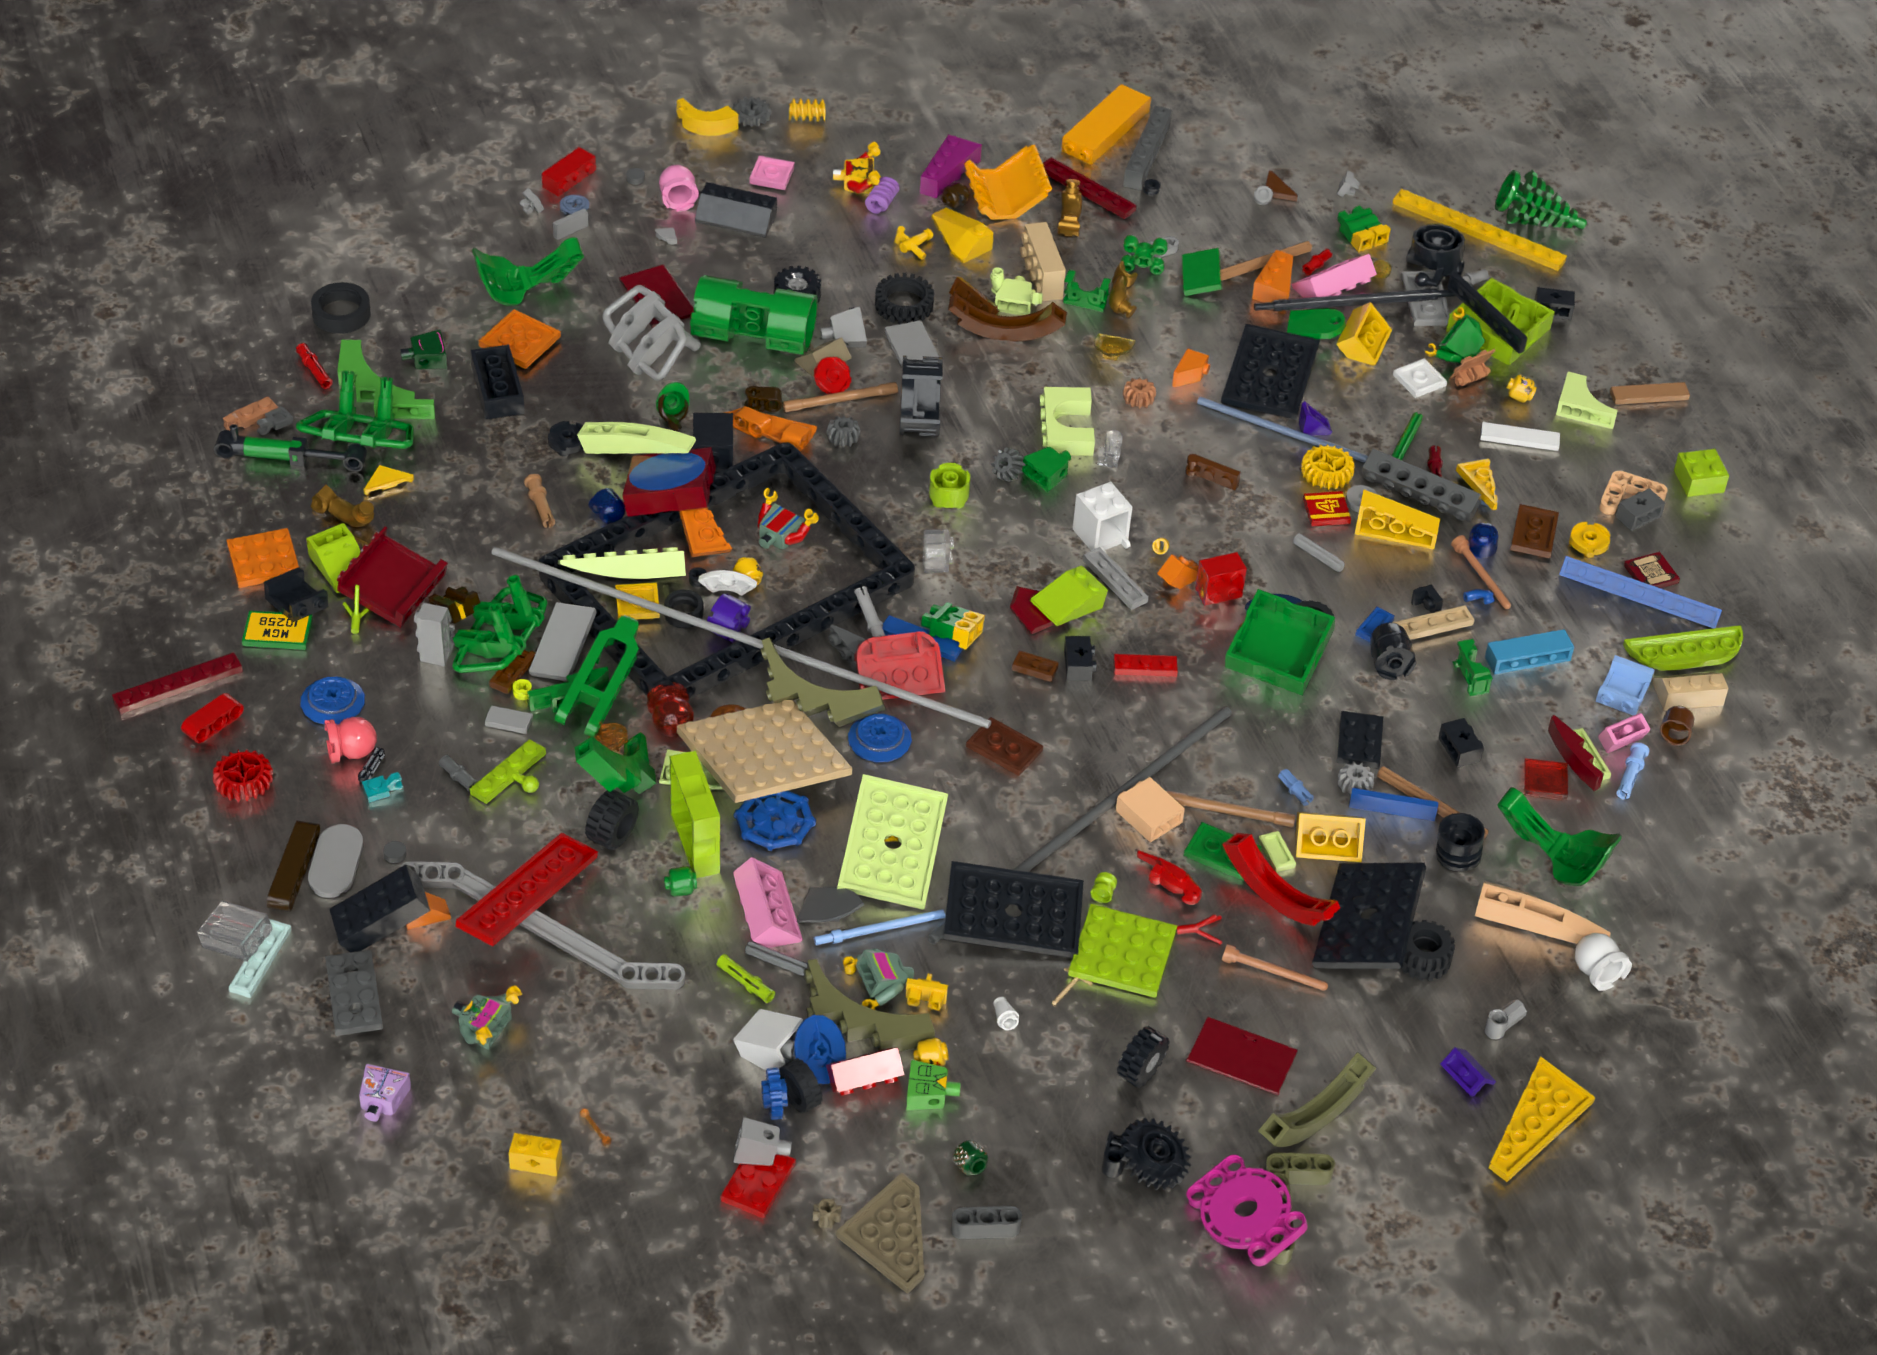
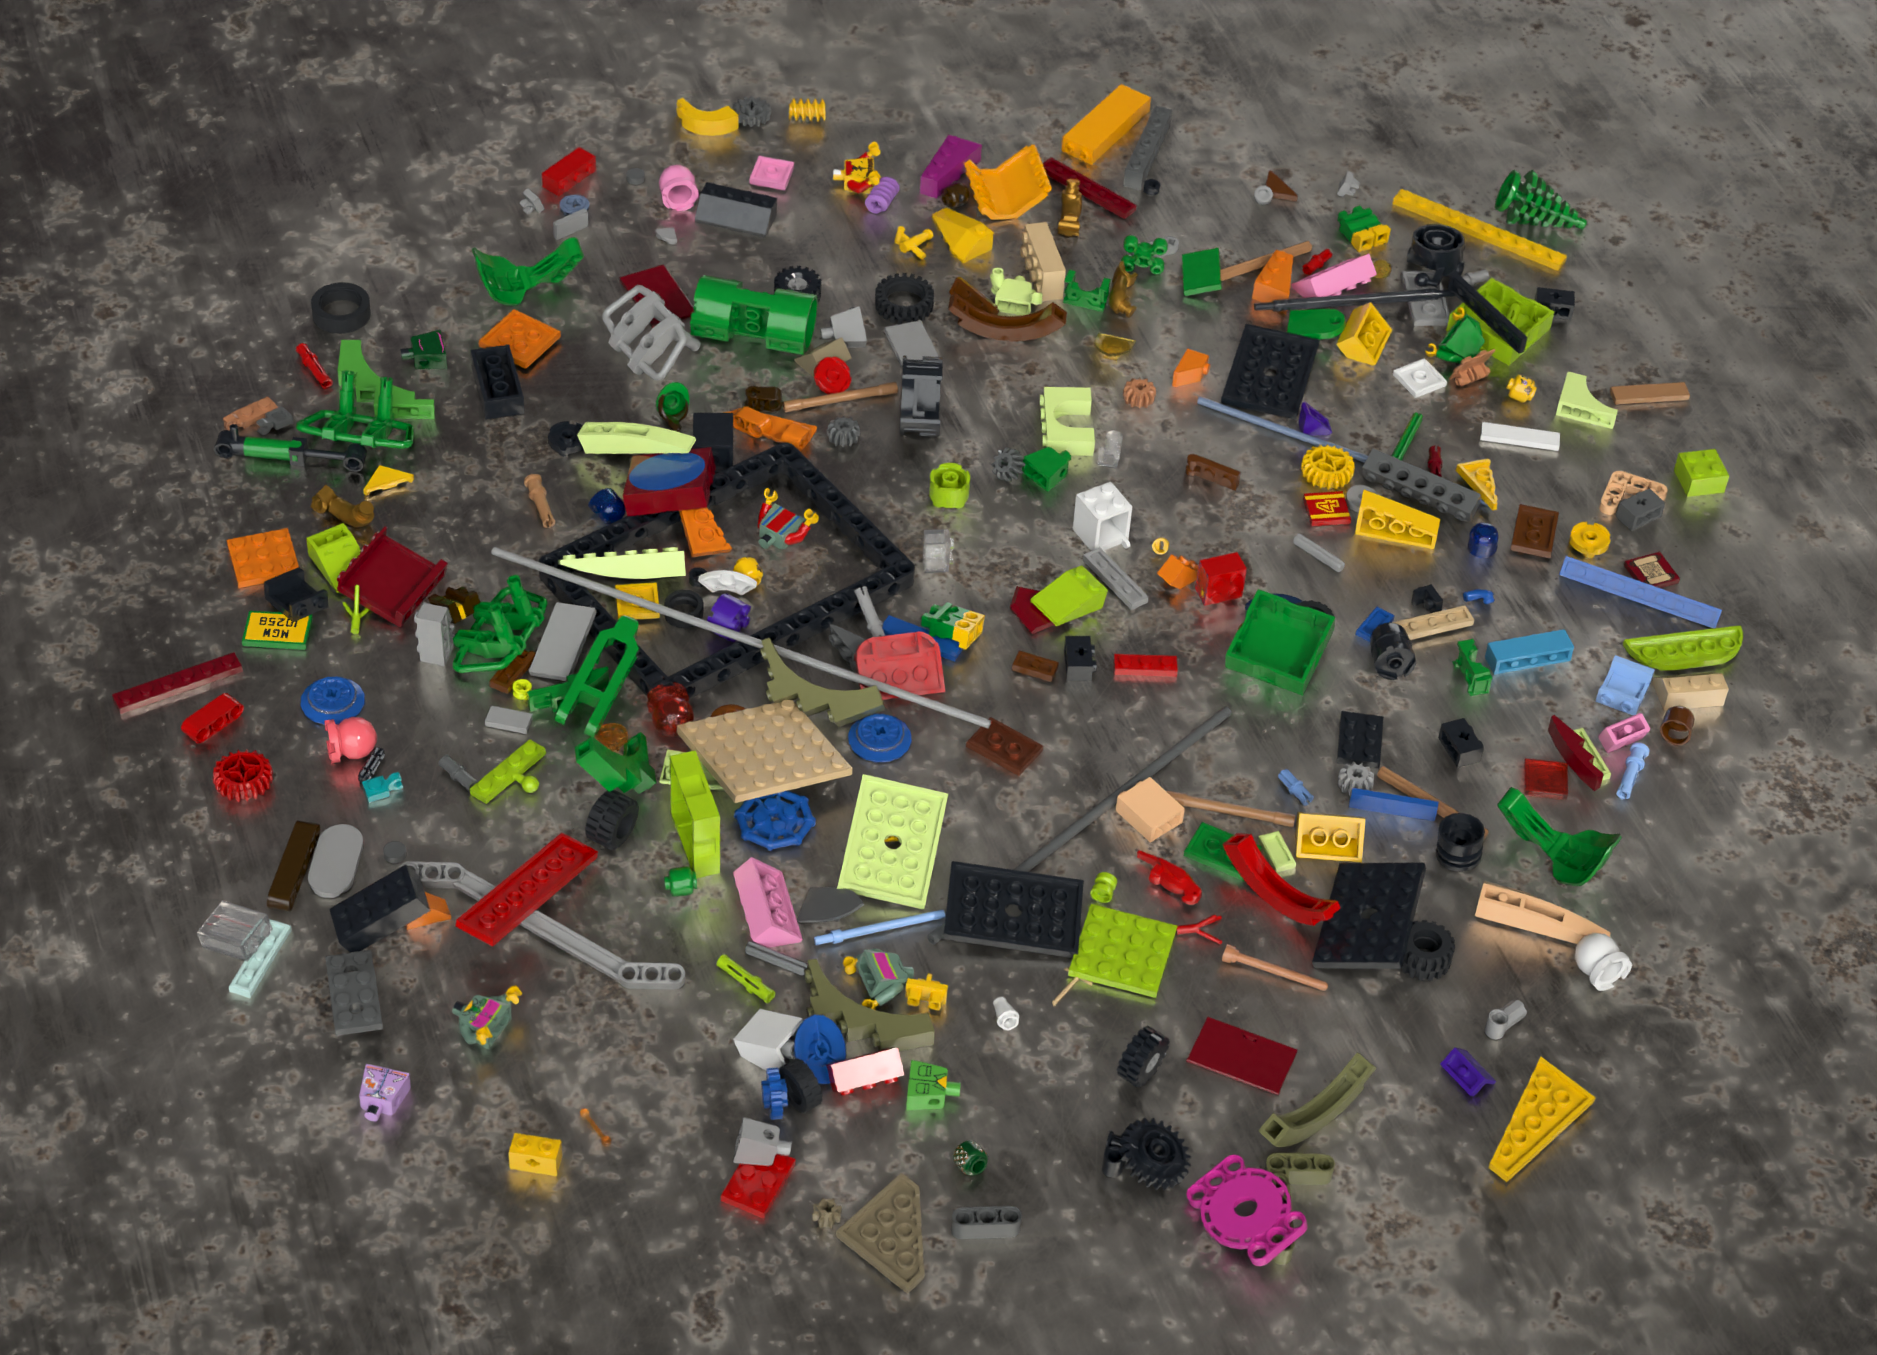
yellow head [913,1038,949,1067] -> none
nougat piece [1451,535,1511,609] -> none

